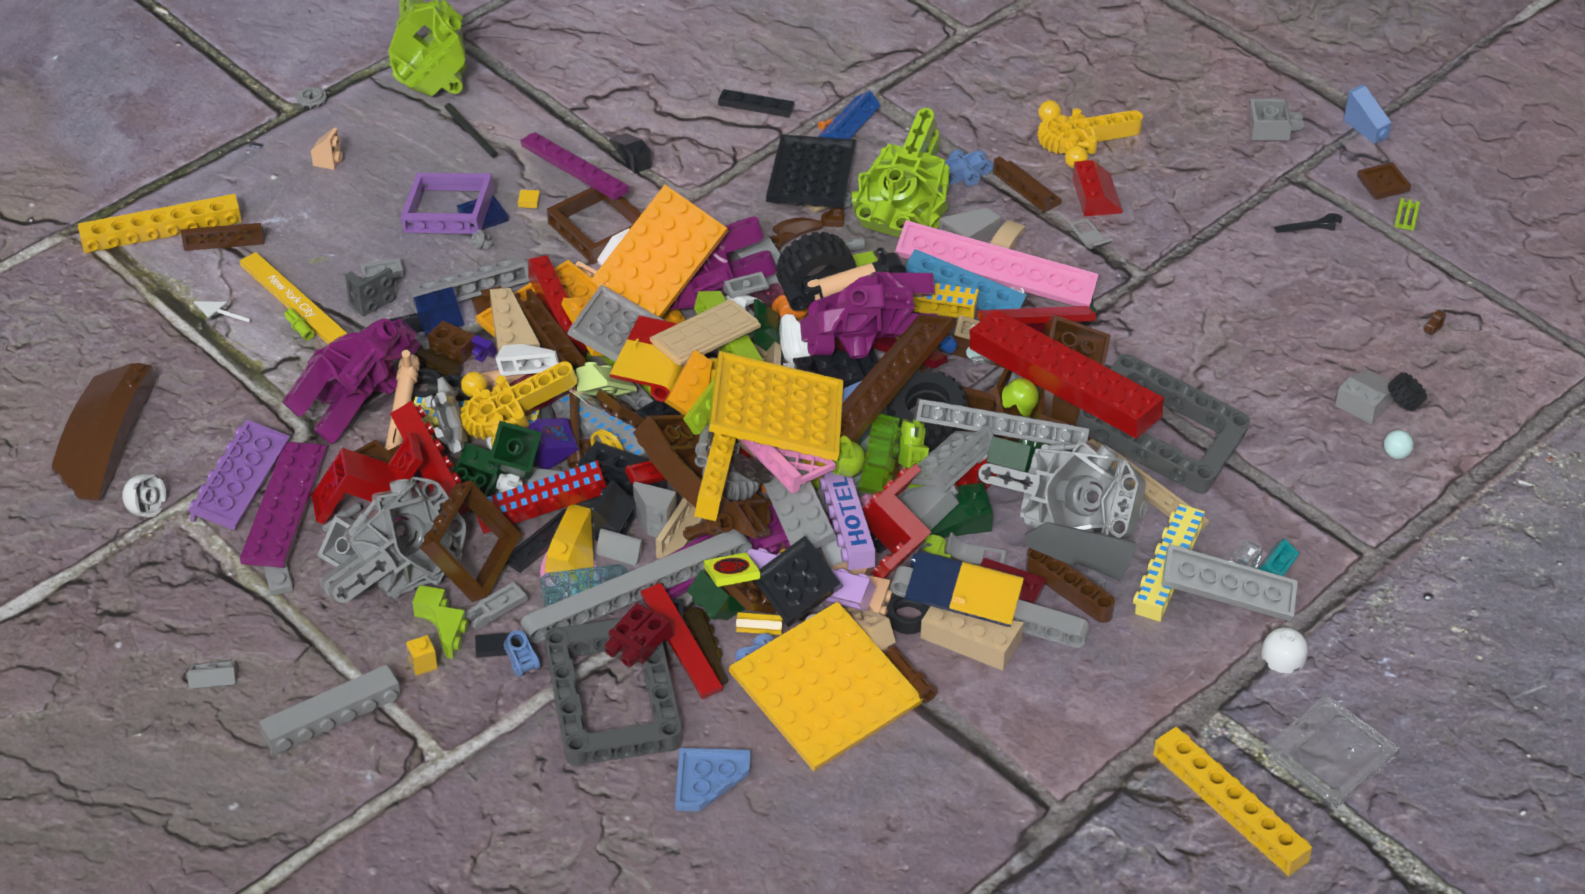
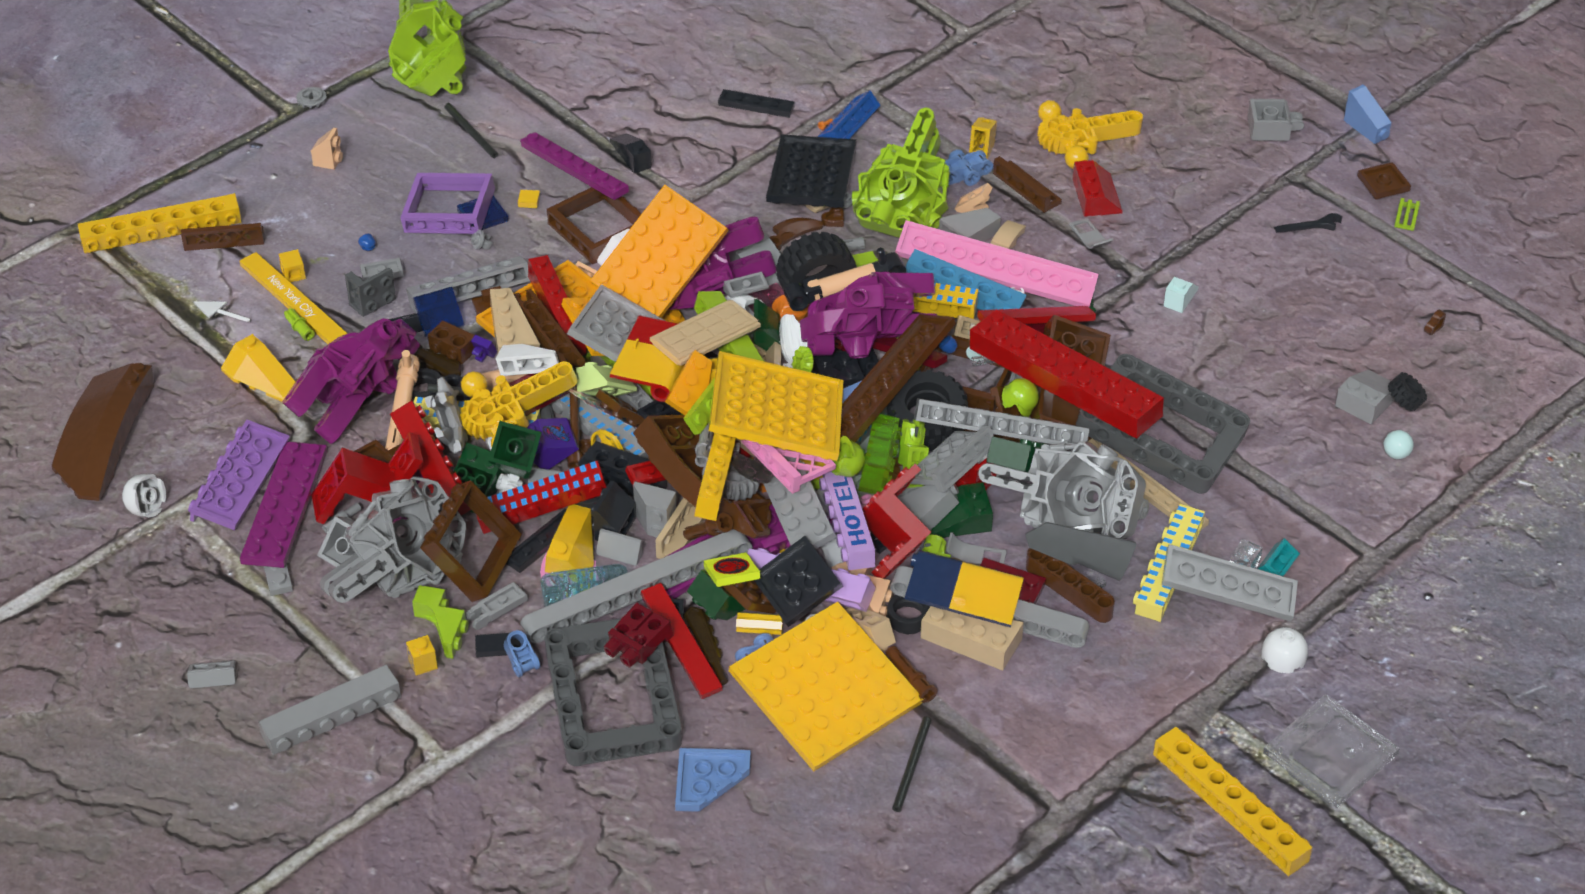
none -> yellow wedge [221,334,295,402]
none -> yellow brick [278,249,306,283]
none -> blue hinge [358,234,376,251]
none -> lime gear [791,346,814,372]
none -> pearl dark grey piece [892,716,932,812]
none -> light nougat slope [955,183,992,213]
none -> yellow torso [969,117,997,160]
none -> light aqua slope [1164,277,1199,313]

